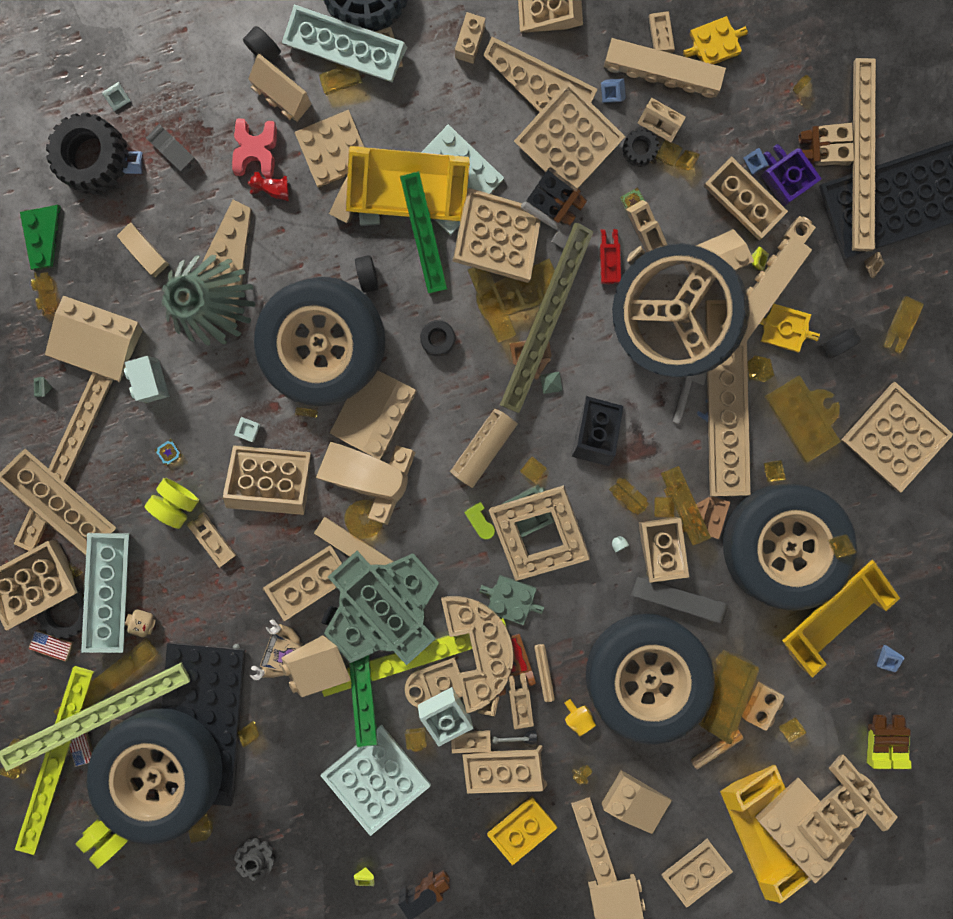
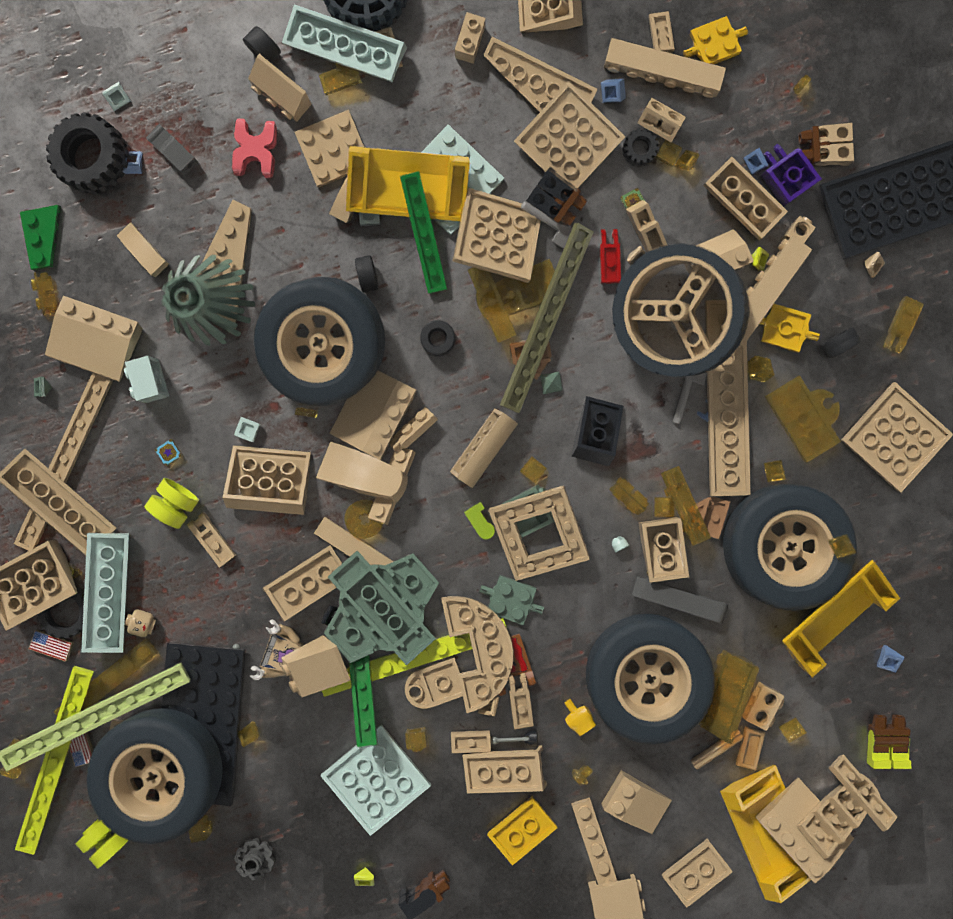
red animal [248,172,289,201] -> none
light aqua brick [418,687,473,747] -> none
tan axle [535,644,555,702] -> none
tan plate [852,58,876,251] -> none
none -> tan hinge [389,407,438,452]
none -> tan tile [736,727,765,770]

